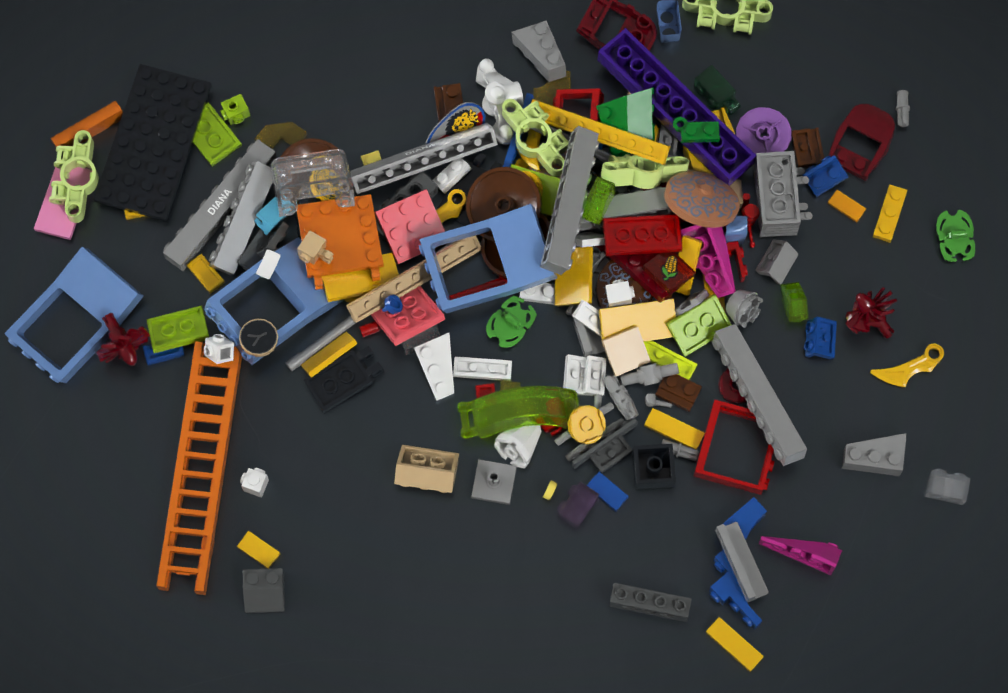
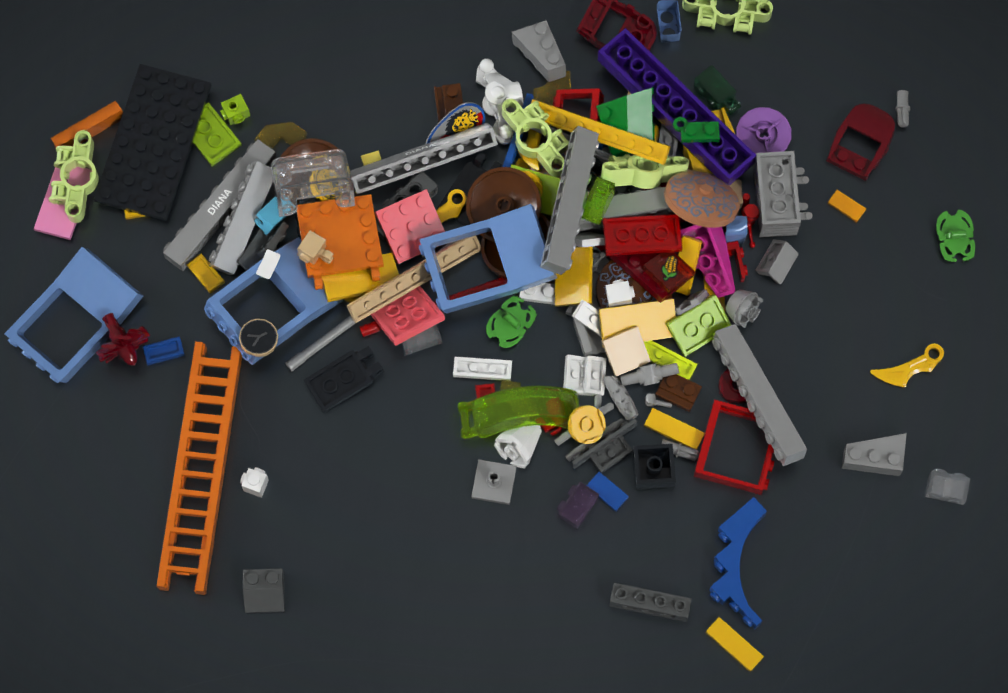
lime tile [146,305,209,353] -> none
white brick [204,334,234,364] -> none
yellow tile [237,531,280,569] -> none
yellow tile [301,331,357,377] -> none
blue tile [382,294,403,315] -> none
tan slope [394,445,459,493] -> none
white wing [413,332,454,401] -> none
white plate [432,158,472,194] -> none
light yellow tile [542,480,557,500] -> none
light grey panel [715,522,769,603] -> none
dark pink wedge [759,536,842,576] -> none
clear neon green slope [780,282,808,322] -> none
reddish brown plate [791,127,824,168] -> none
blue bracket [803,155,849,197] -> none
blue bracket [804,316,837,359] -> none
dark red piece [845,287,897,338] -> none
yellow plate [873,184,907,243] -> none

